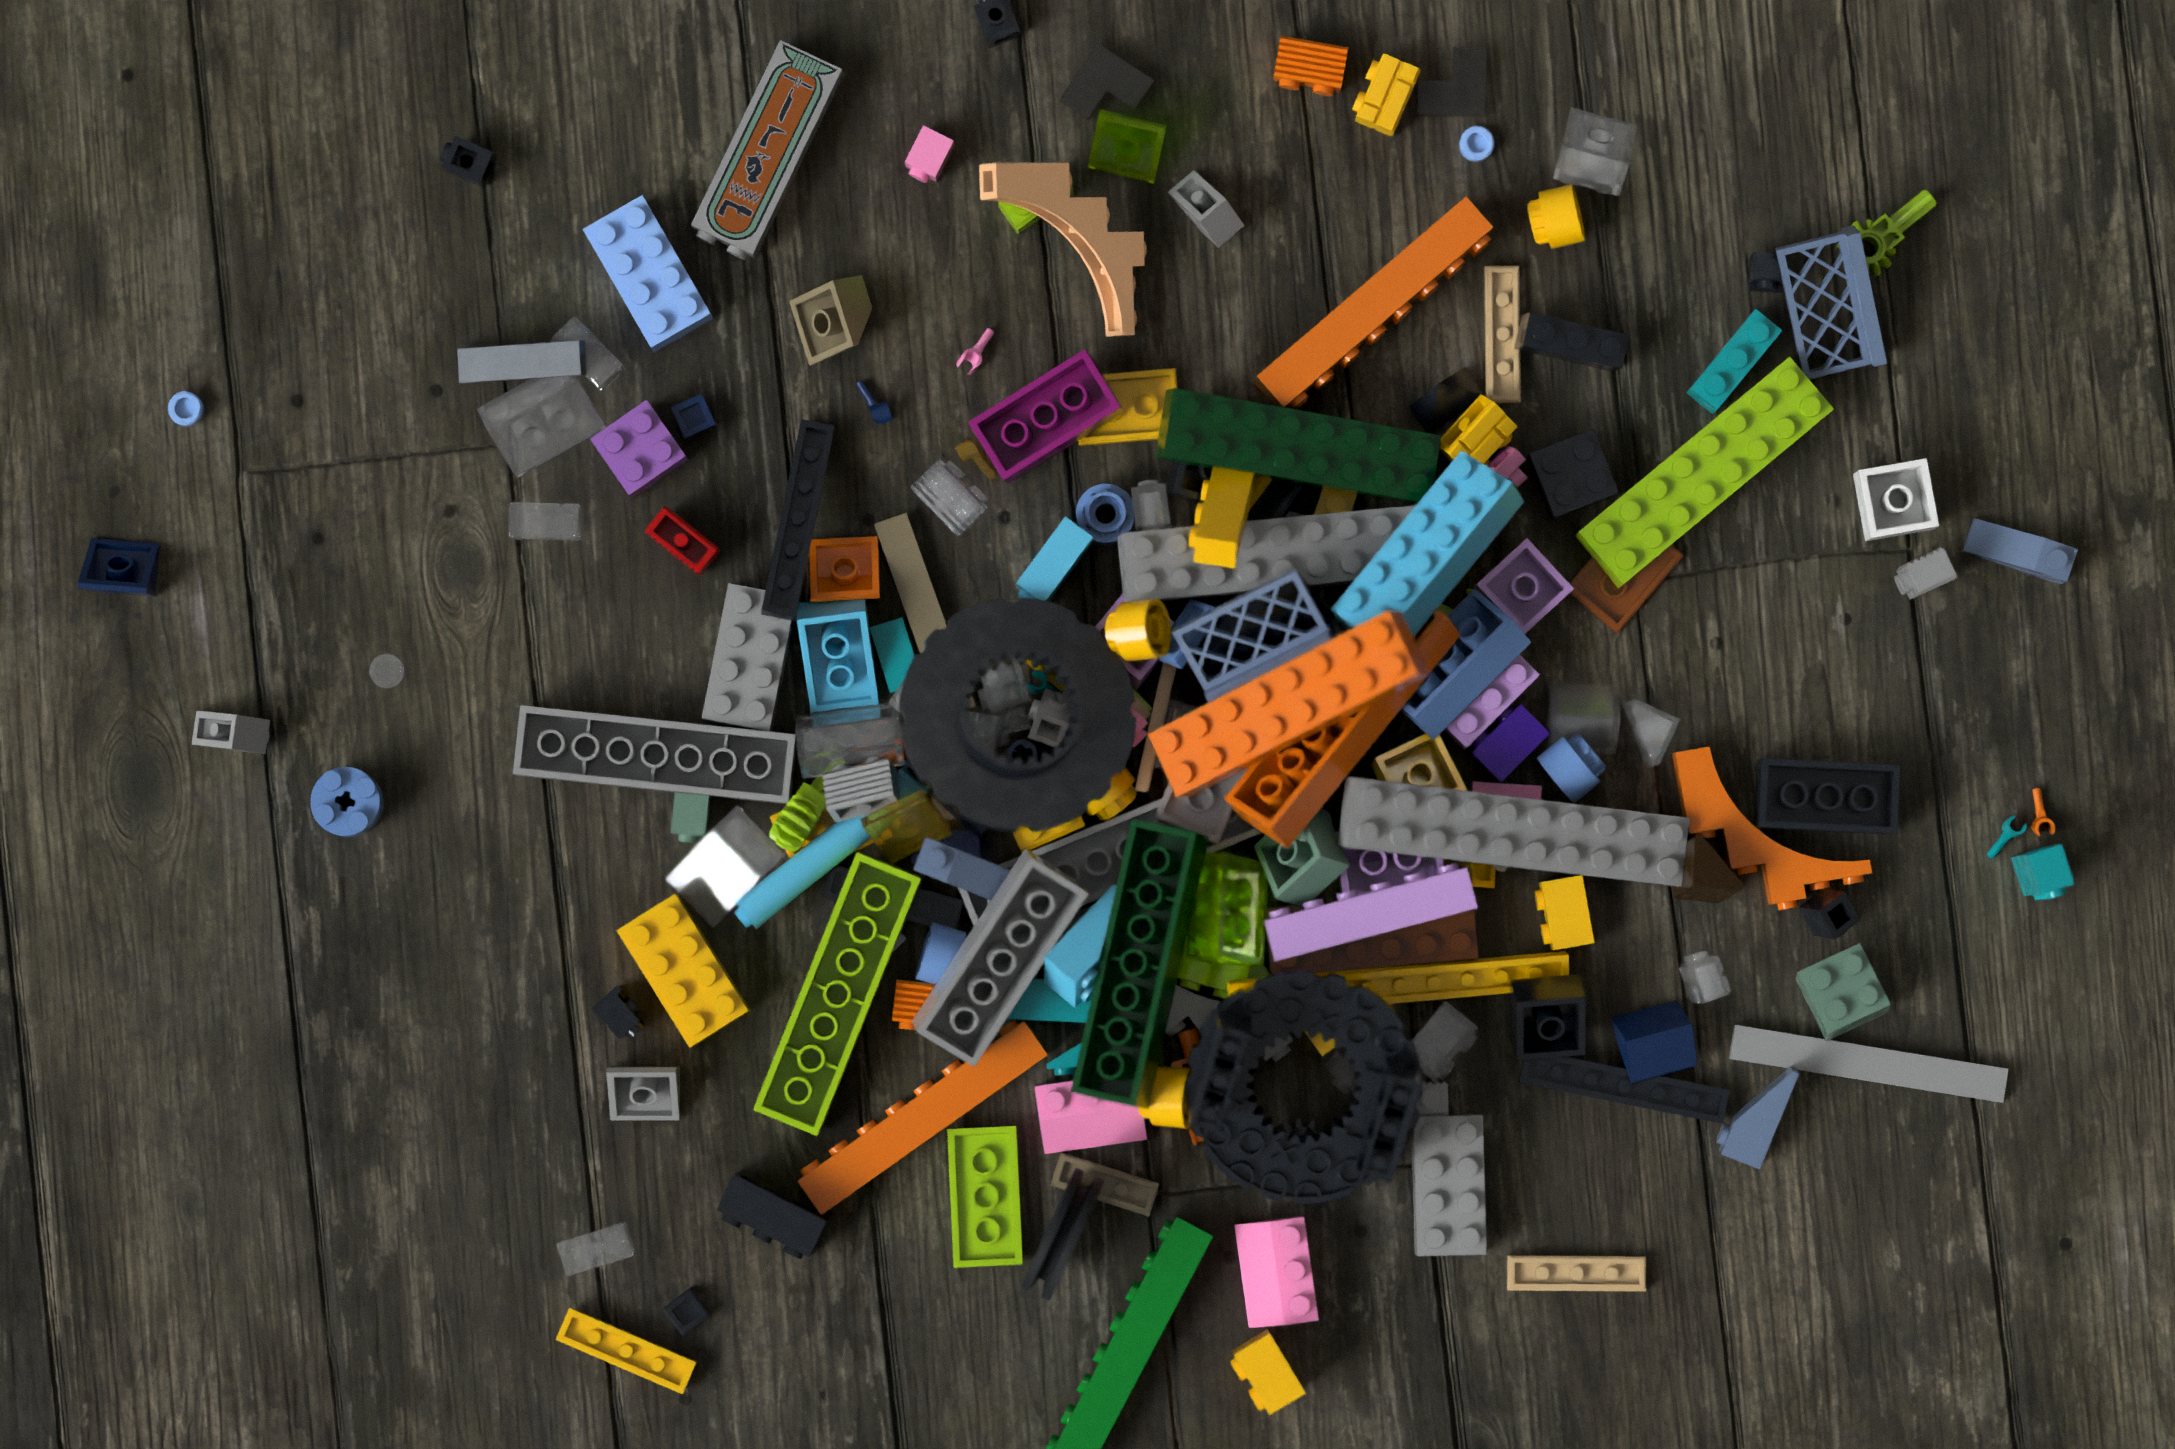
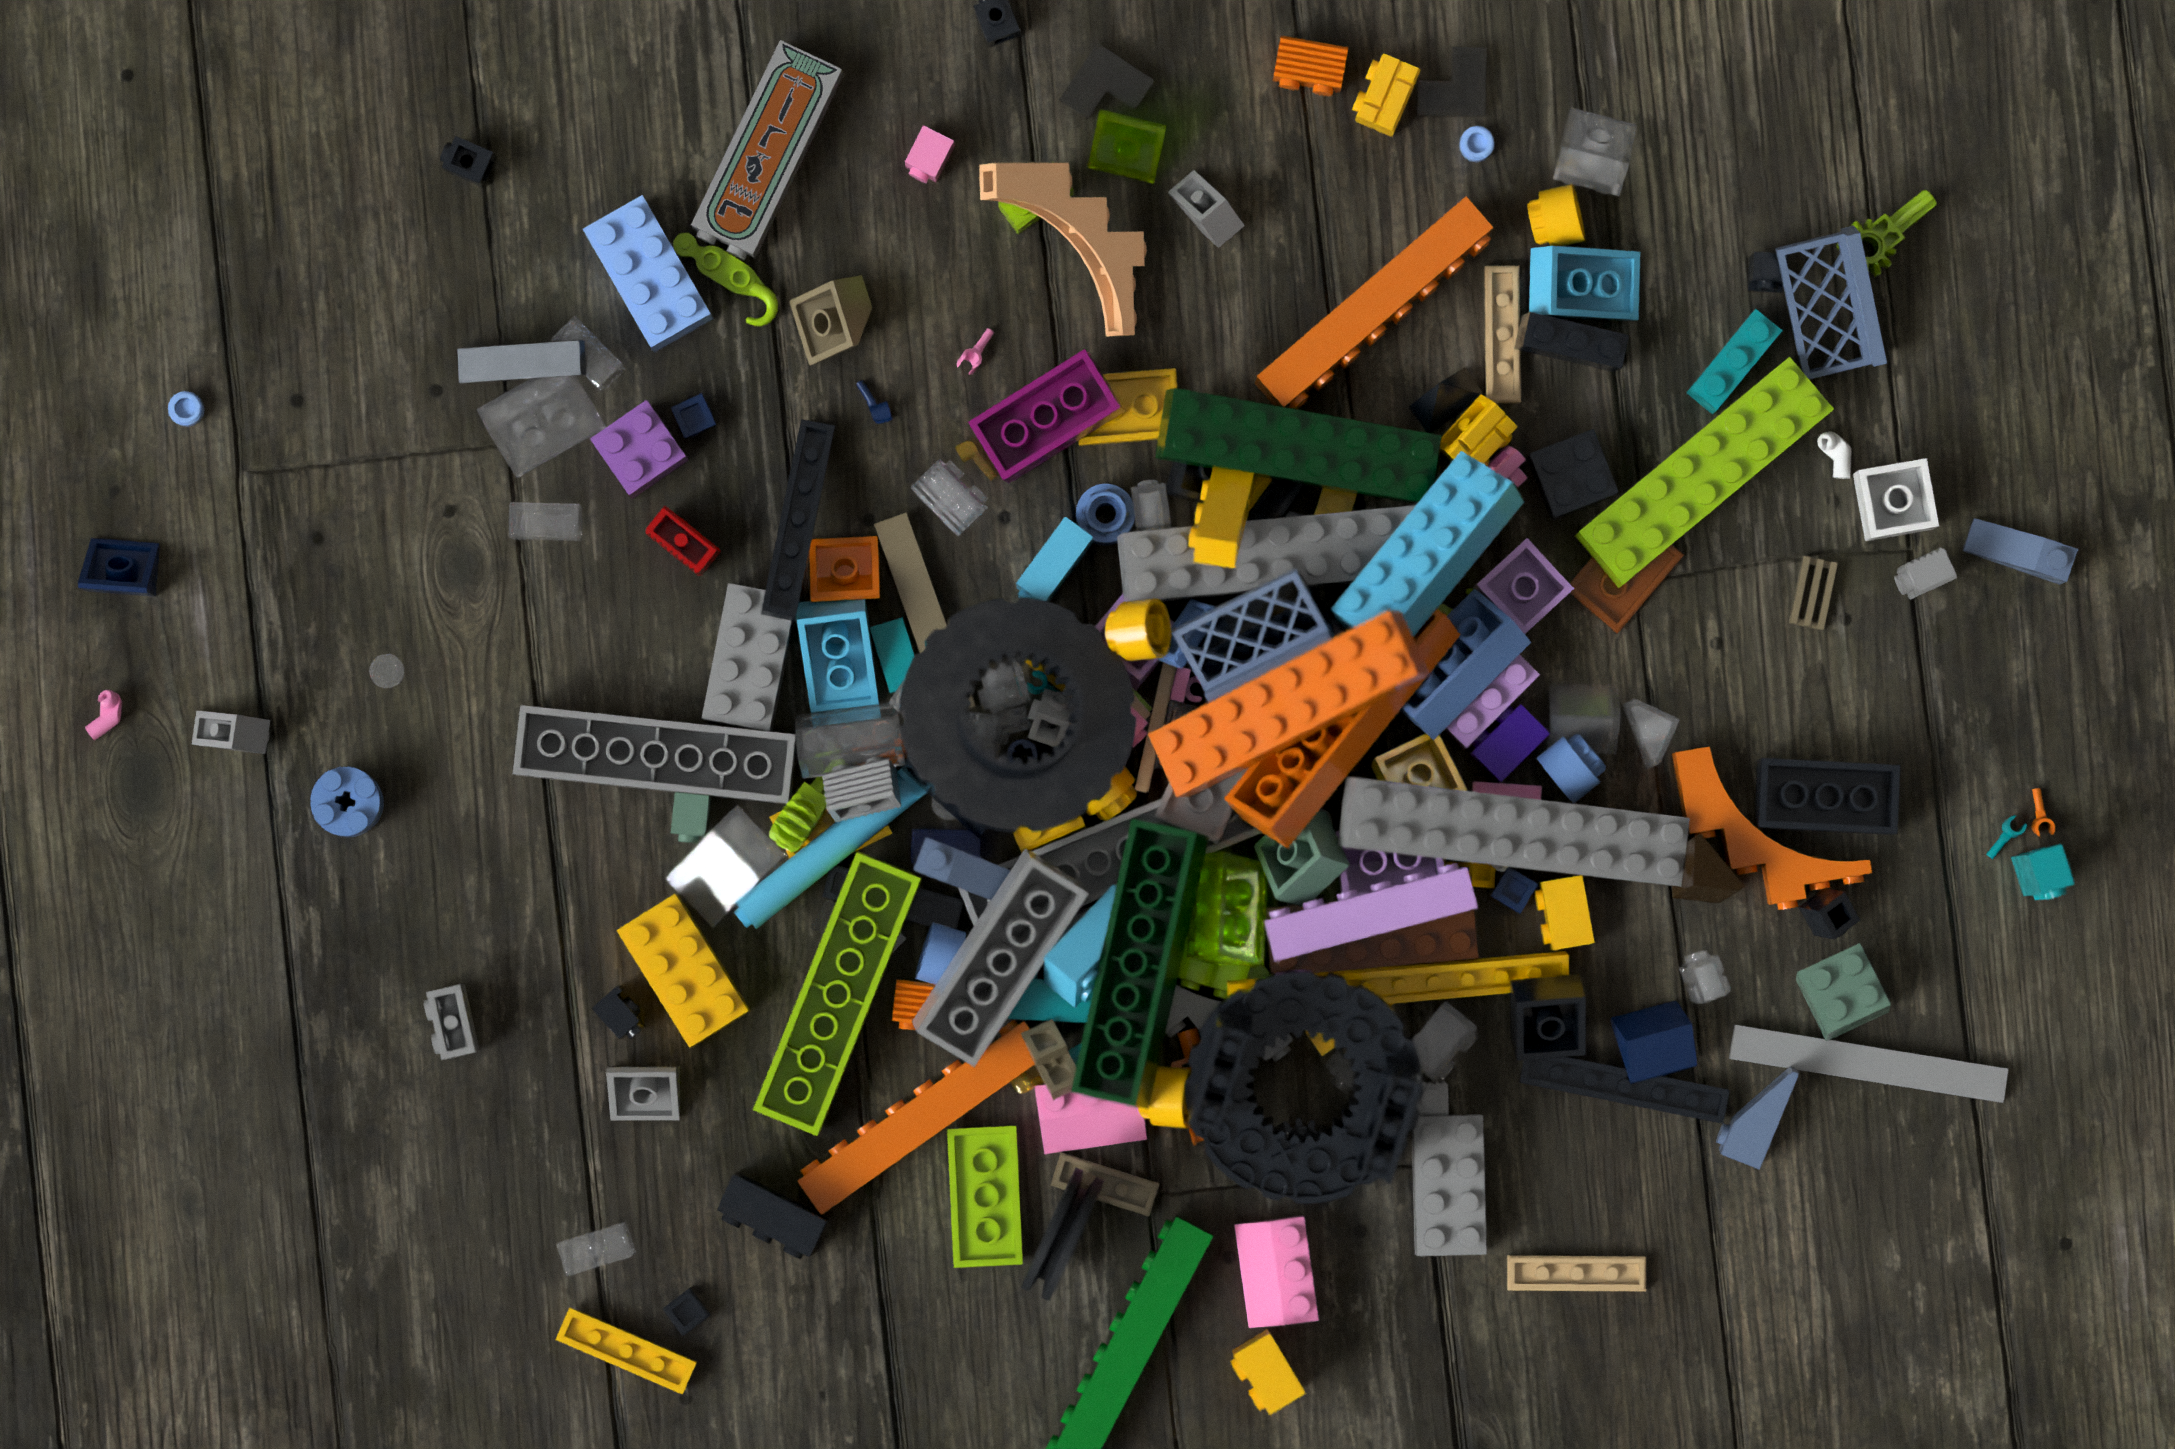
clear yellow tile [861,789,953,864] -> none
none -> bright pink arm [85,690,122,740]
none -> light grey brick [424,984,480,1060]
none -> lime piece [673,233,778,326]
none -> clear yellow hand [1010,1071,1044,1094]
none -> dark tan slope [1021,1019,1076,1100]
none -> bright pink tile [1169,667,1202,705]
none -> dark blue plate [1490,866,1538,914]
none -> medium azure slope [1529,246,1640,320]
none -> dark tan tile [1789,556,1838,631]
none -> white arm [1817,431,1851,479]

